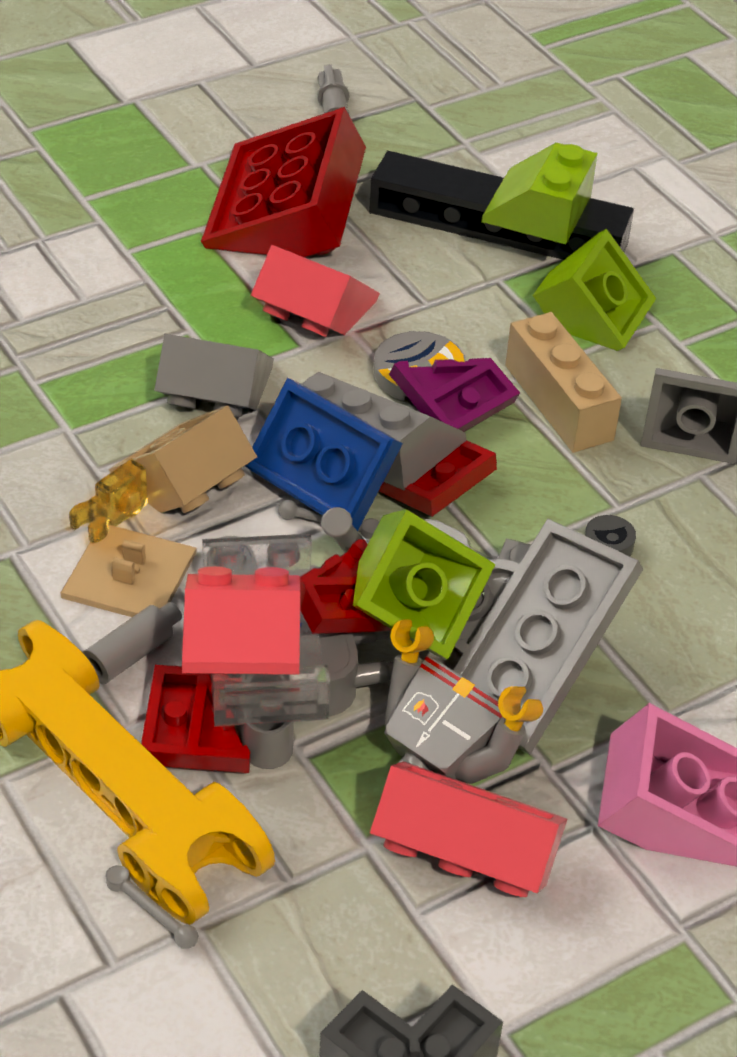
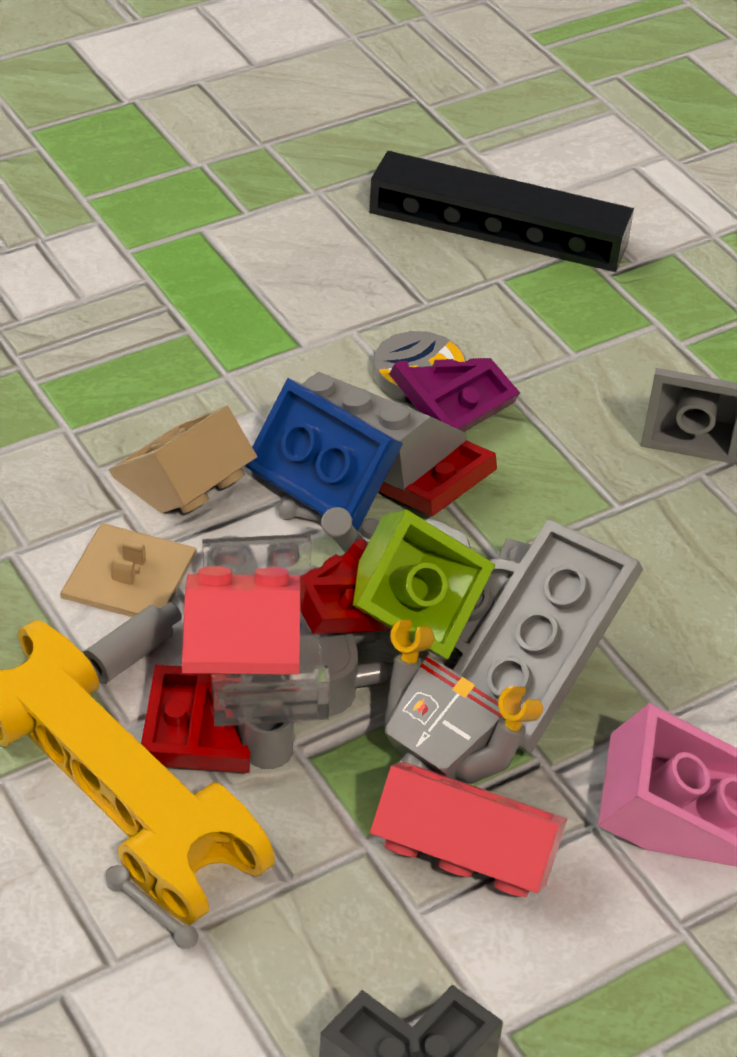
clear yellow plate [69,458,147,543] -> none
light grey slope [154,333,274,417] -> none
red slope [201,107,366,257] -> none
coral slope [250,245,380,337] -> none
light grey axle [317,65,350,116] -> none
lime slope [482,142,598,244] -> none
tan brick [505,312,622,453] -> none
lime slope [532,229,656,351] -> none
dark grey tile [585,515,636,556] -> none

